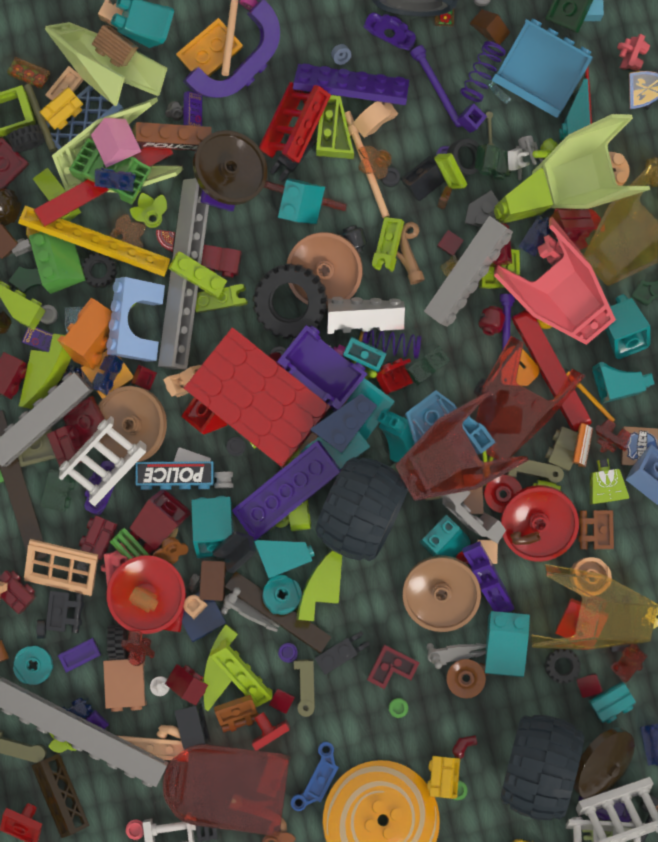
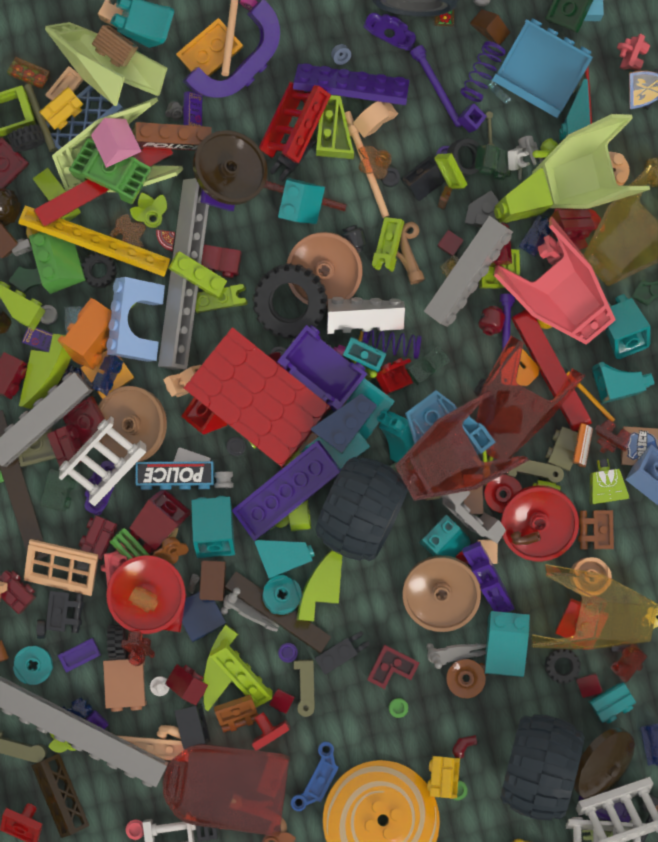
clear blue hinge [95,167,136,192] -> none
dark red tile [131,365,157,390] -> none
light nougat tile [183,595,208,619] -> none
black panel [212,531,256,573] -> none

